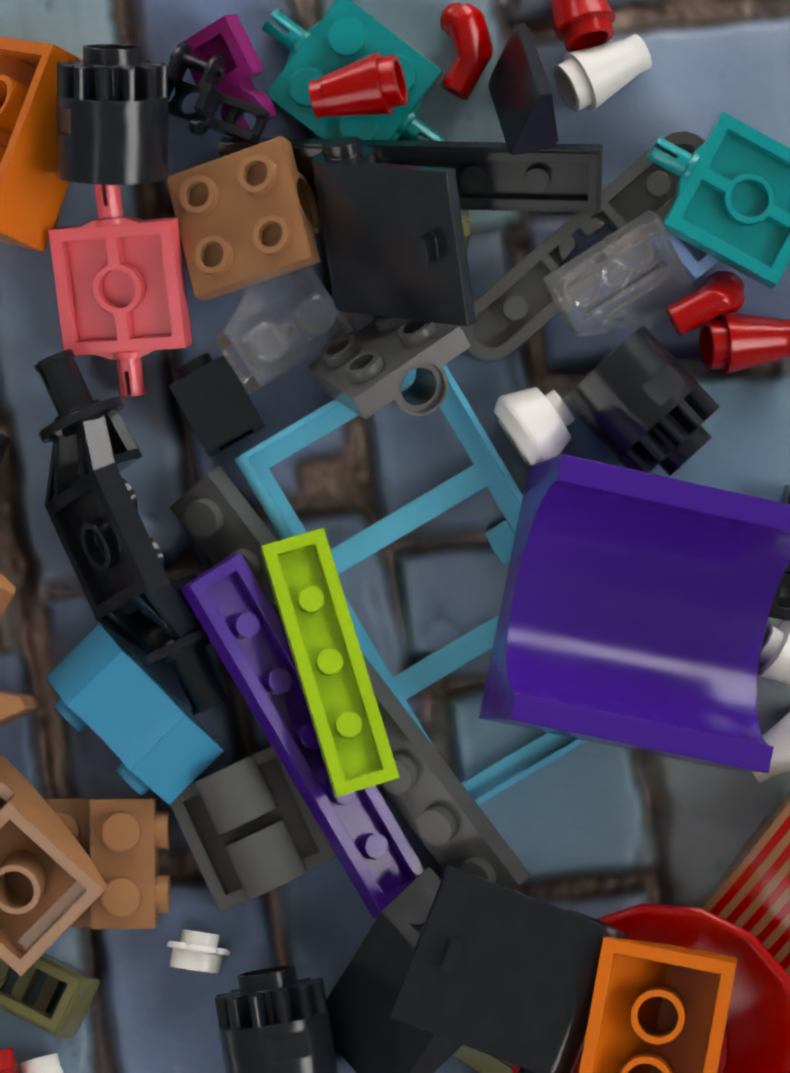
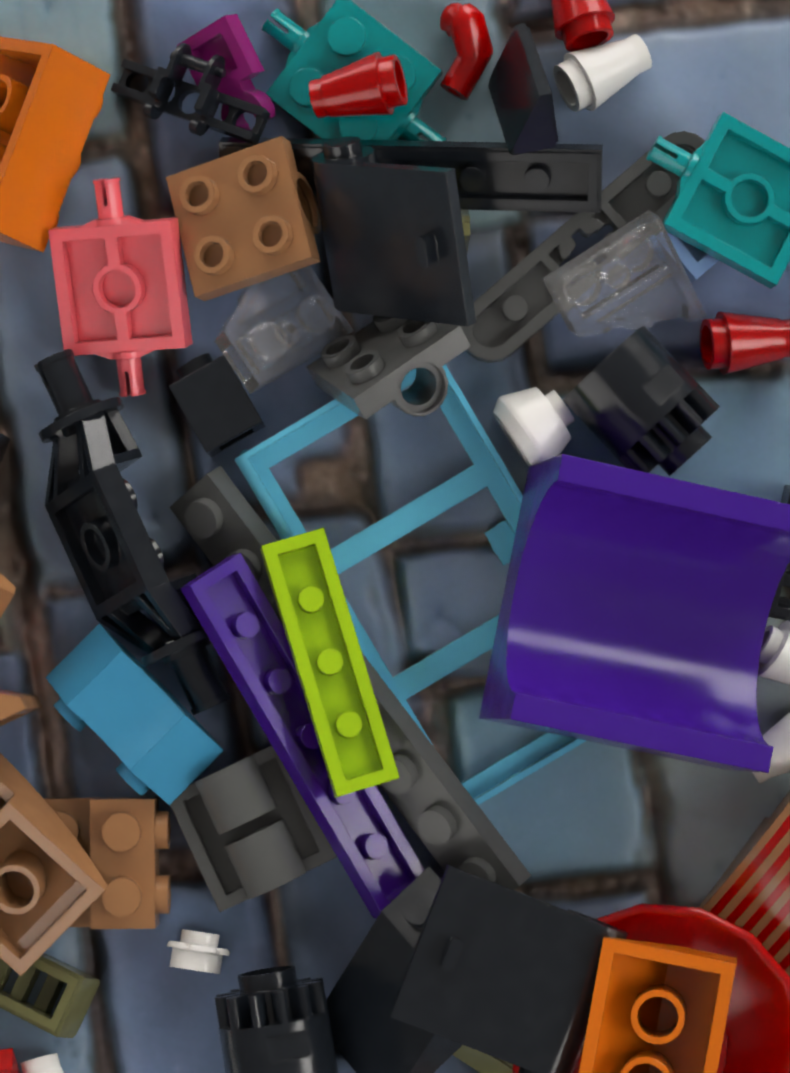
black gear [56,44,168,185] -> none
red arm [665,271,745,336] -> none

